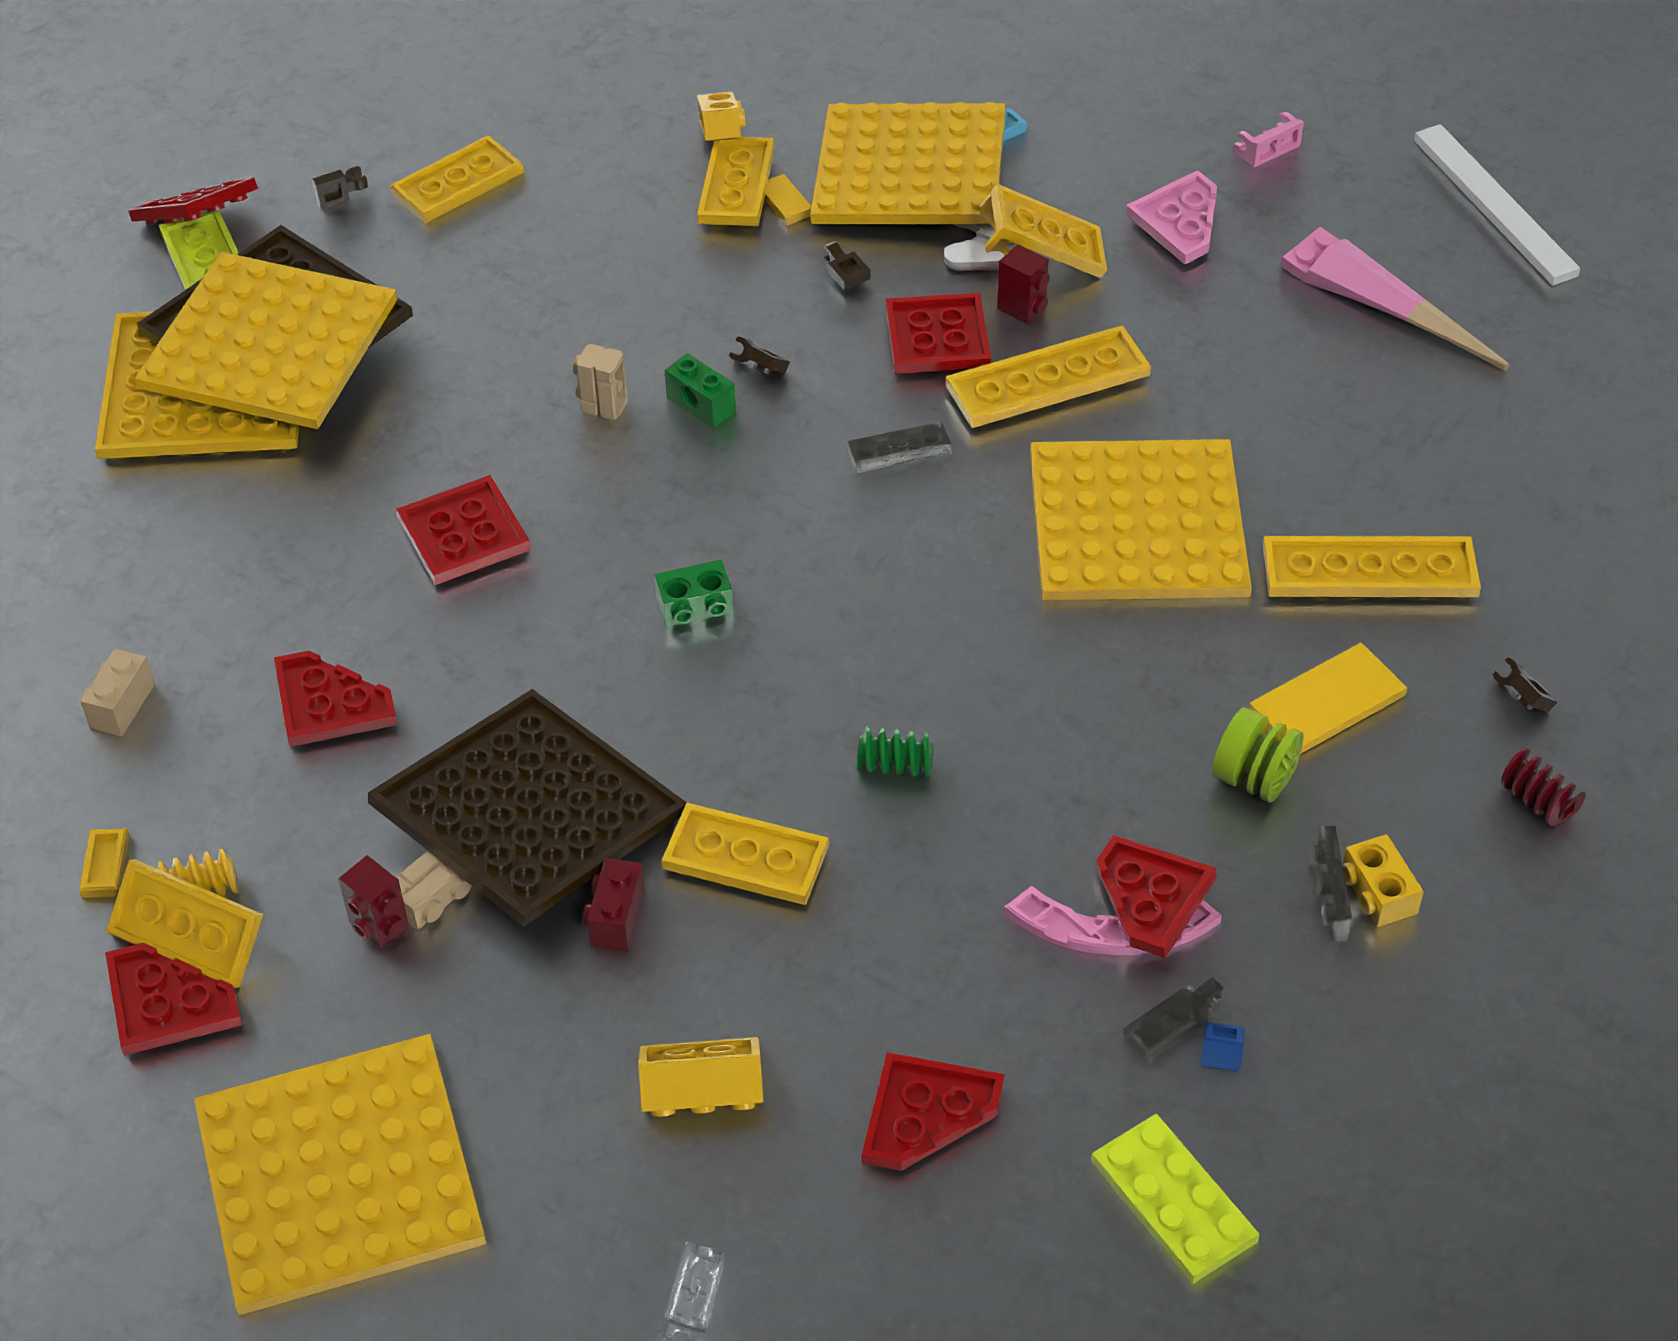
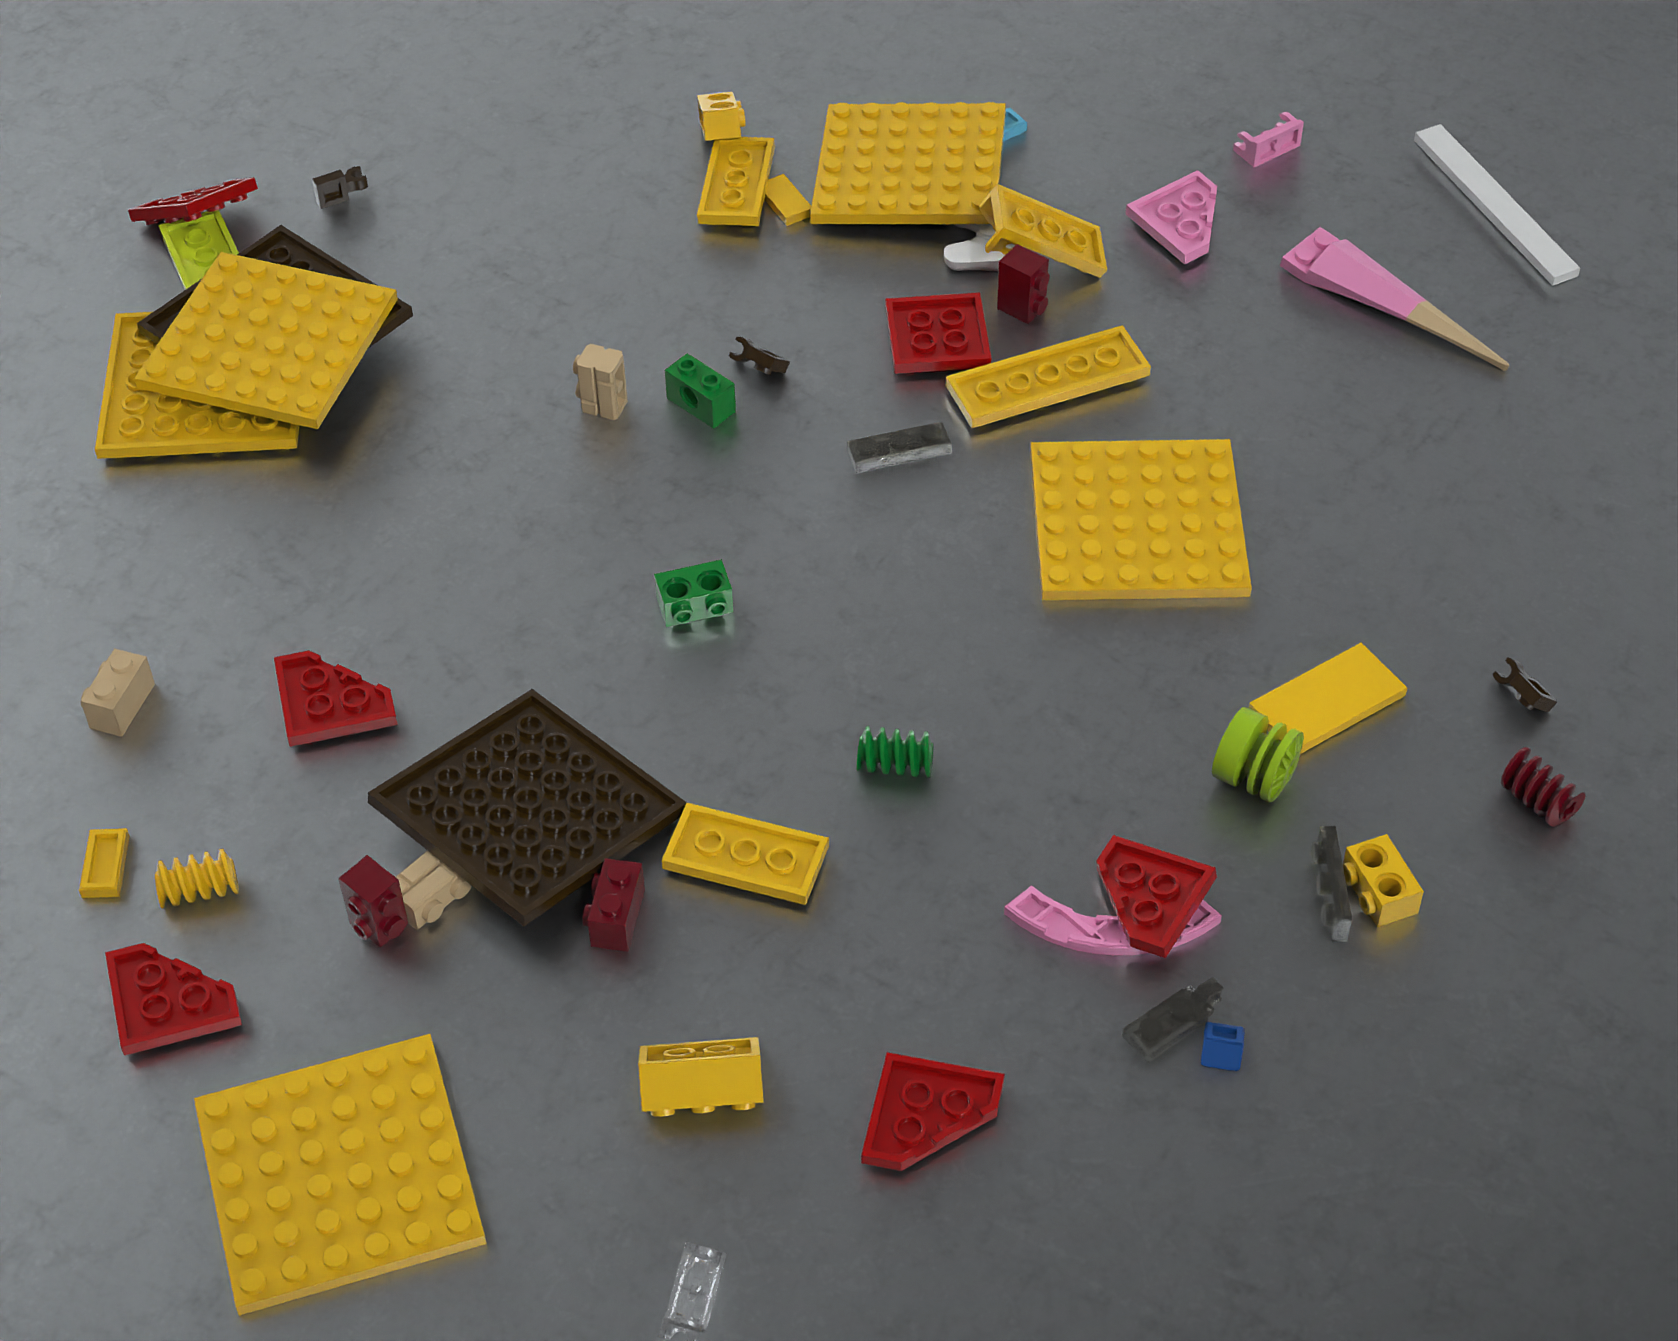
yellow tile [106,859,264,988] -> none
yellow tile [389,135,524,224] -> none
red plate [396,475,531,585] -> none
dark brown plate [823,241,871,290] -> none
neon yellow plate [1091,1113,1260,1285] -> none
yellow plate [1263,536,1481,597] -> none

